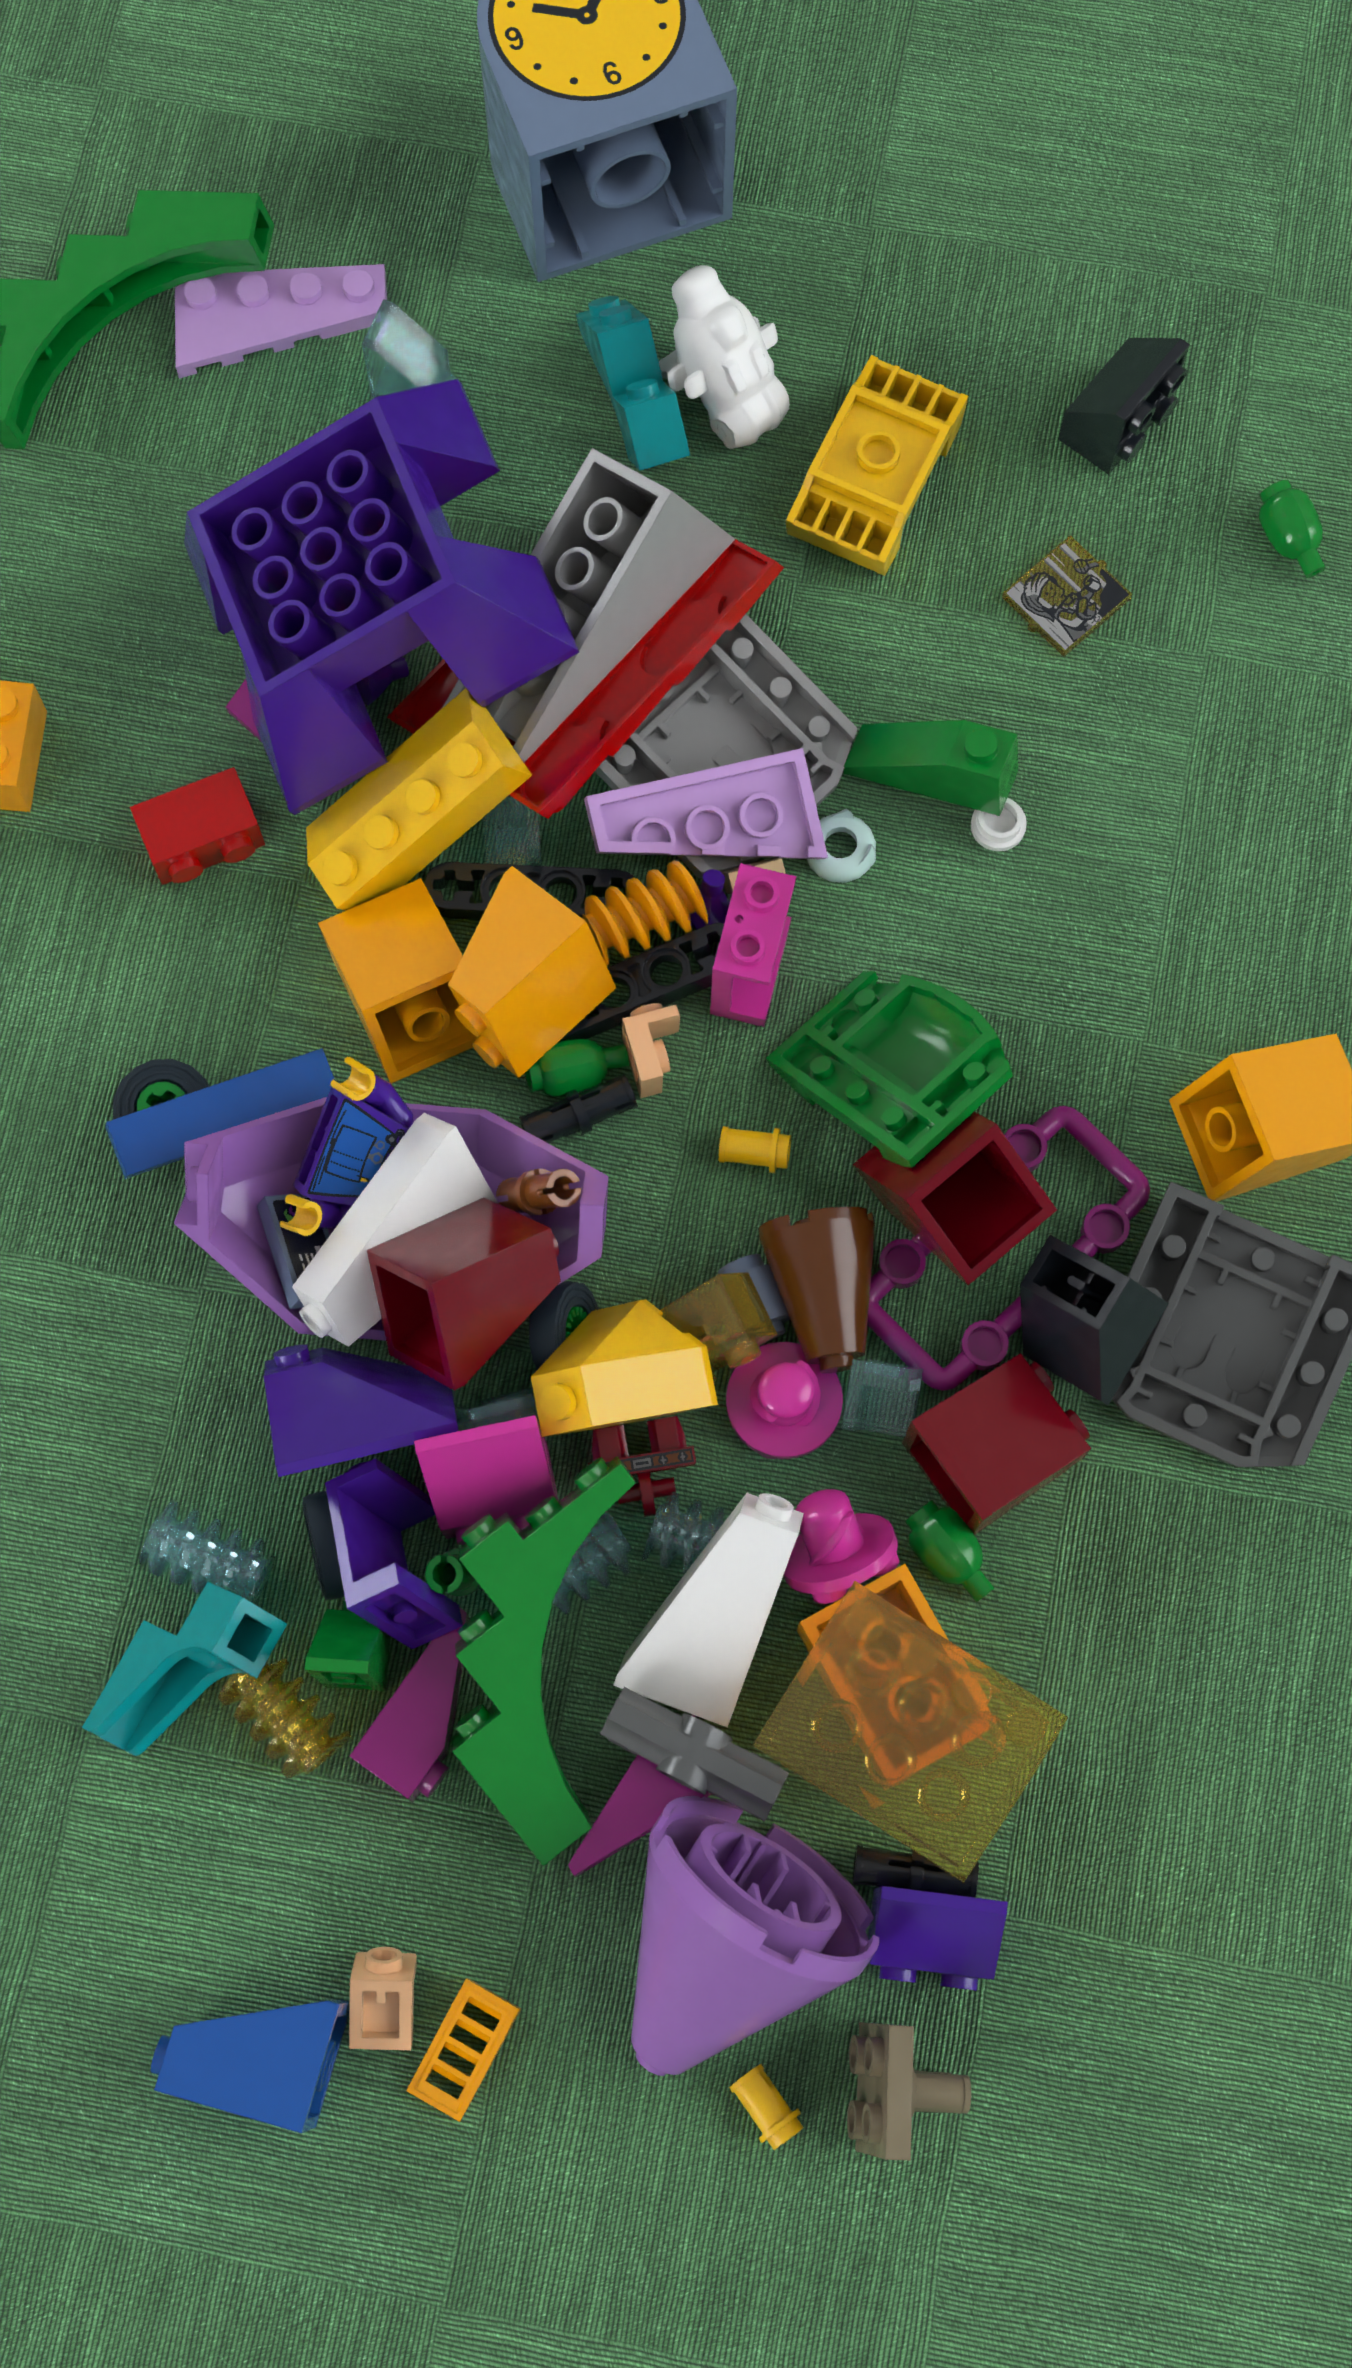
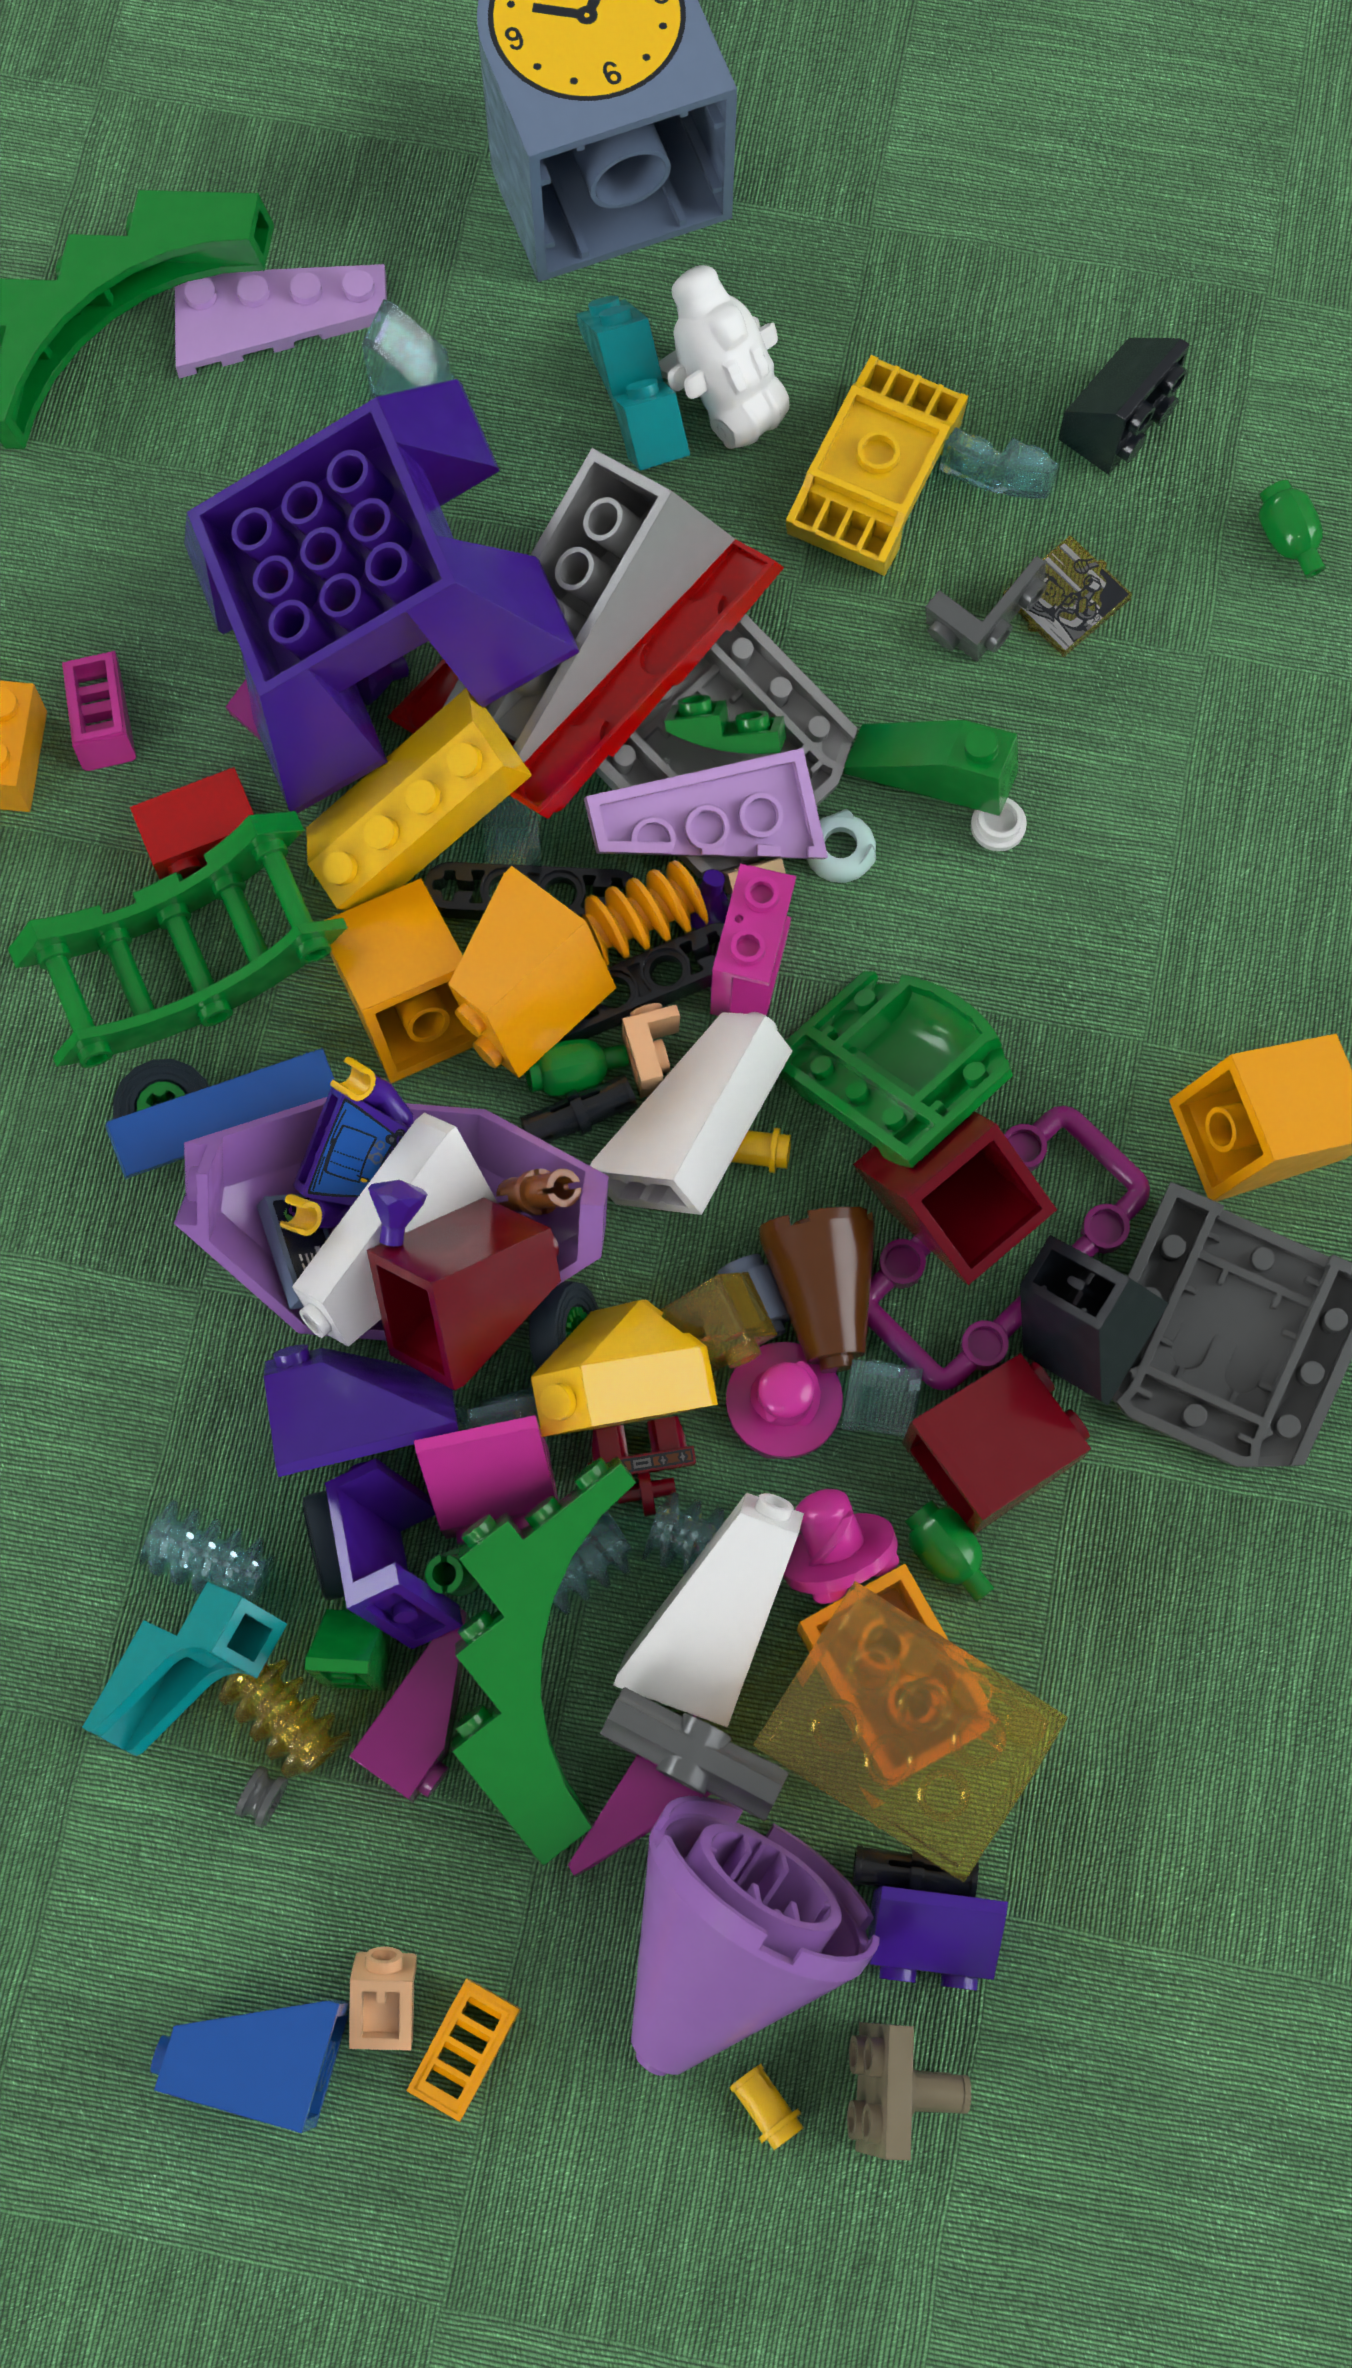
none -> green fence [8,811,348,1068]
none -> dark pink slope [62,651,136,771]
none -> dark grey bush [235,1765,288,1828]
none -> dark purple rock [368,1180,428,1246]
none -> white slope [590,1012,792,1215]
none -> green slope [664,695,786,754]
none -> dark grey bracket [925,556,1047,662]
none -> clear light blue slope [940,427,1059,499]

